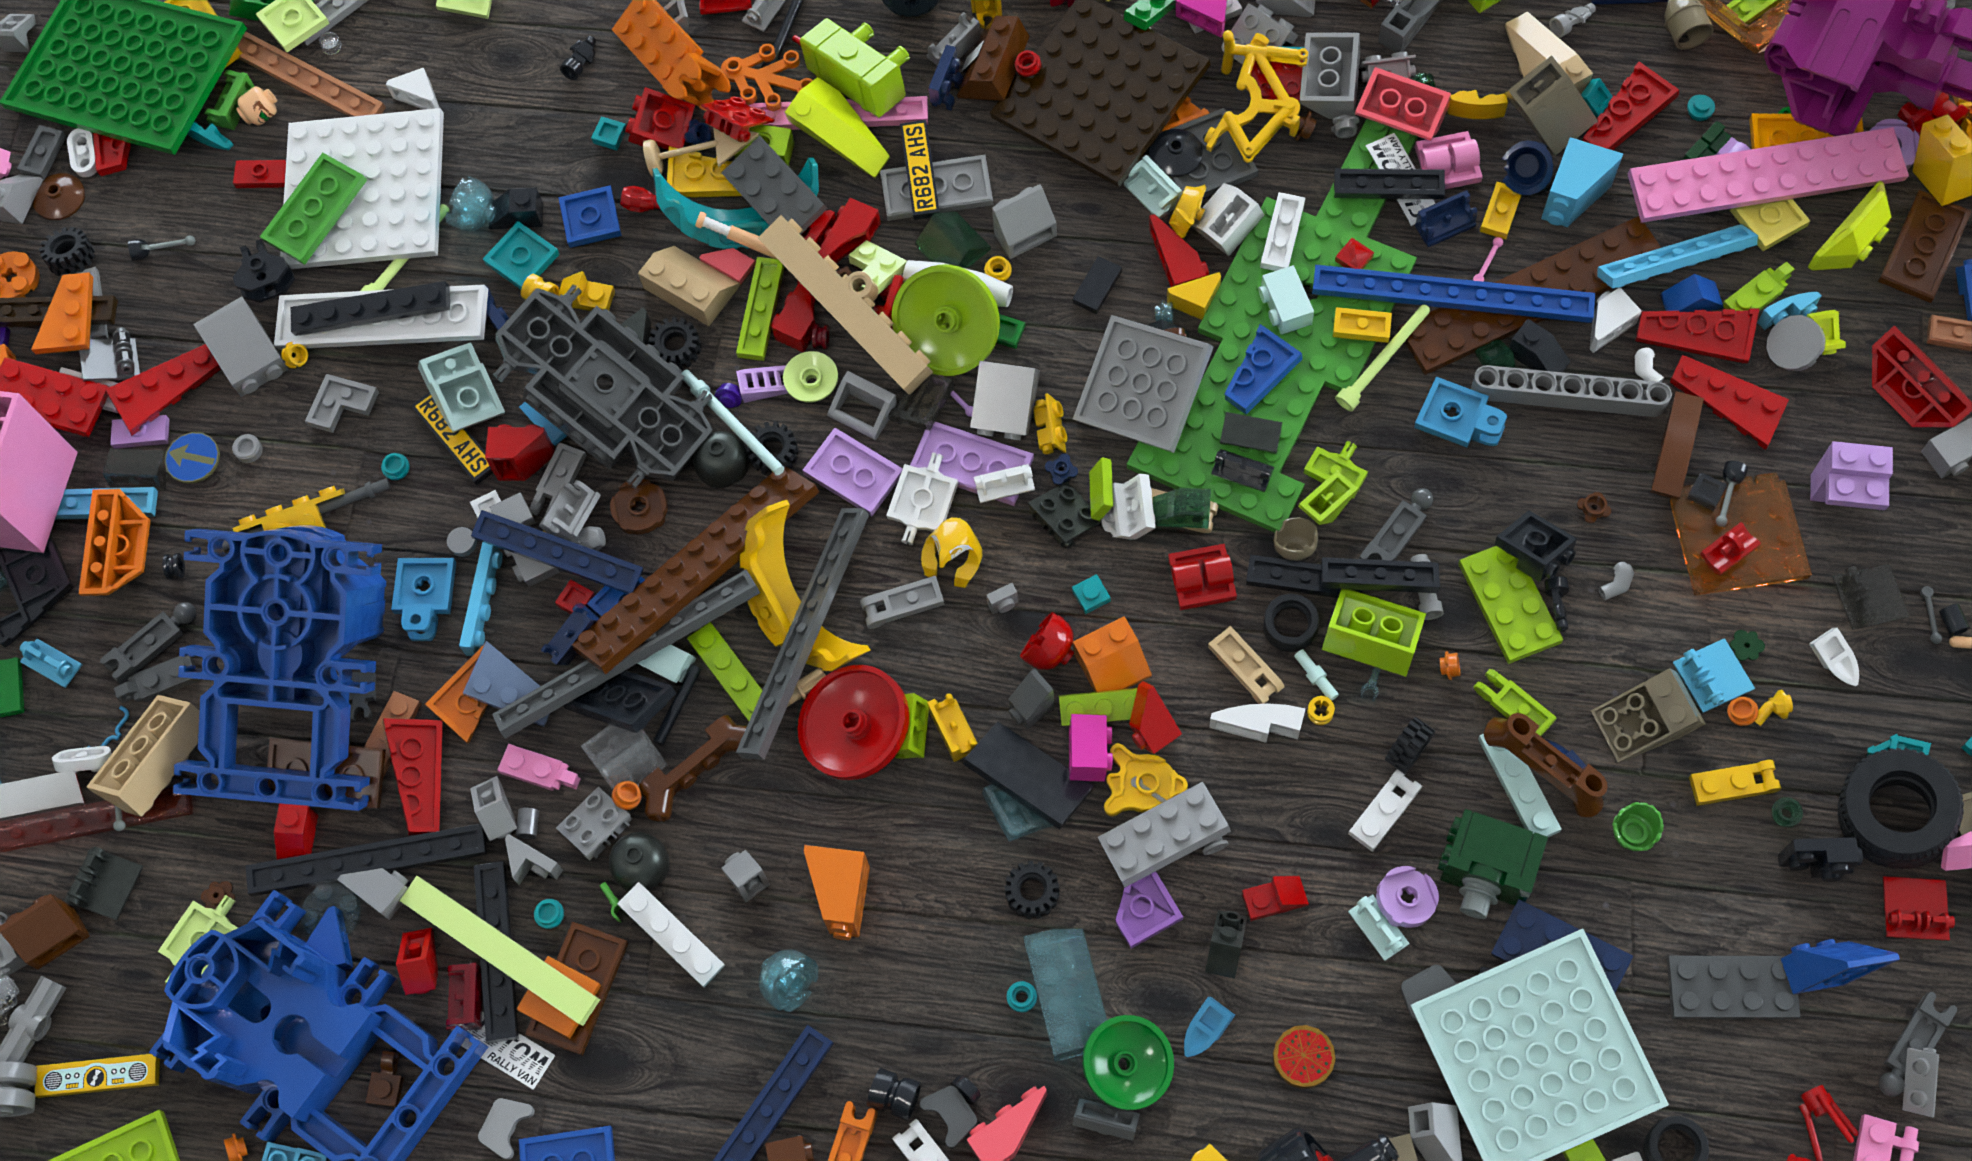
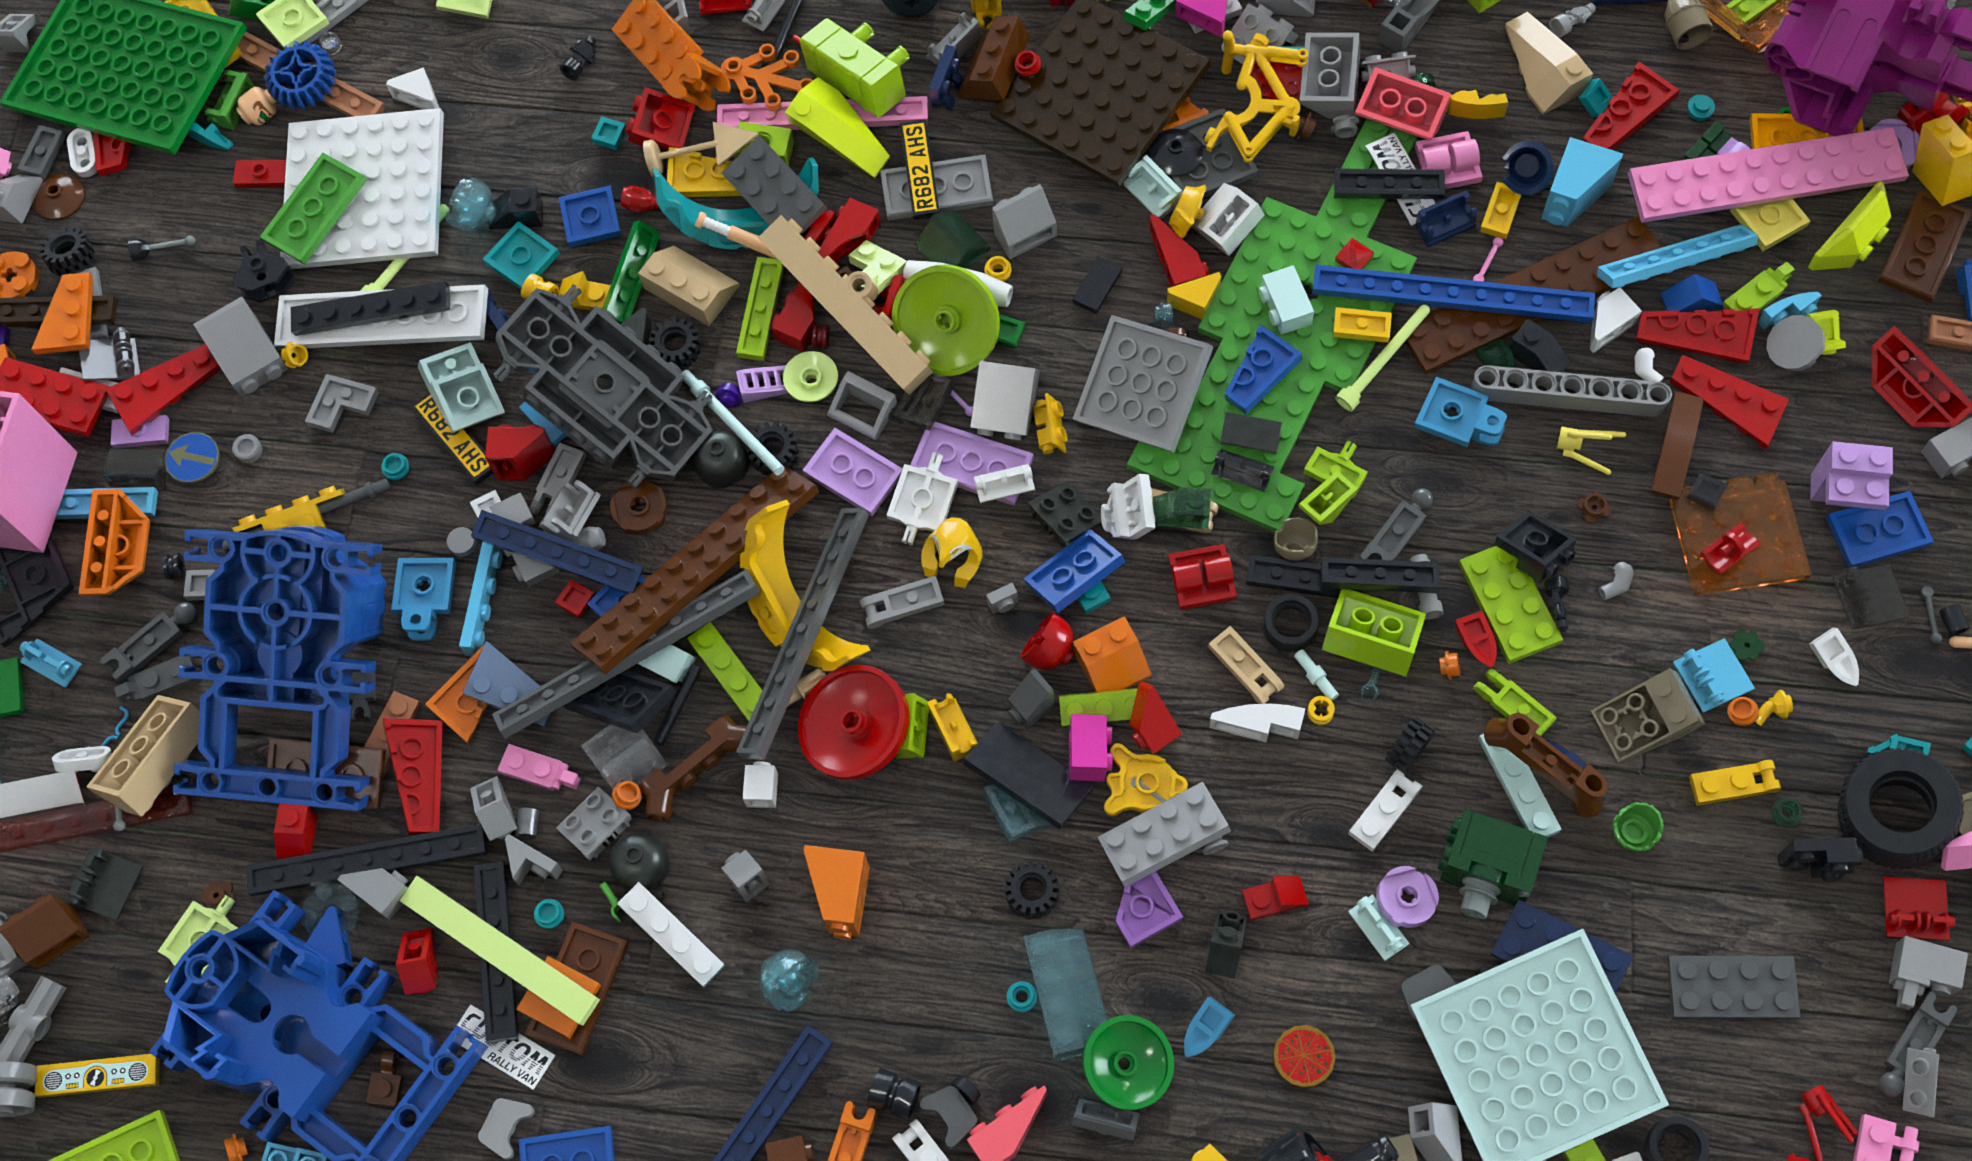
dark red hinge [446,963,483,1032] -> none
dark blue hinge [541,603,600,665] -> none
dark blue plate [684,119,711,151] -> none
coral tile [699,248,756,285] -> none
red hinge [701,96,775,142] -> none
white sticker [961,40,984,72] -> none
dark blue plate [1045,454,1078,485] -> none
lime tile [1089,457,1113,521] -> none
white plate [1260,192,1305,271] -> none
dark tan slope [1504,55,1598,156] -> none
hinge [1716,461,1748,527] -> none
blue slope [1781,939,1900,994] -> none
none -> light grey plate [184,569,215,601]
none -> blue gear [264,41,337,110]
none -> green plate [602,220,661,324]
none -> white brick [743,761,778,808]
none -> blue plate [1024,529,1125,613]
none -> red plate [1454,611,1497,668]
none -> light yellow plant [1557,427,1626,475]
none -> blue plate [1826,491,1934,569]
none -> light grey hinge [1889,936,1968,1010]

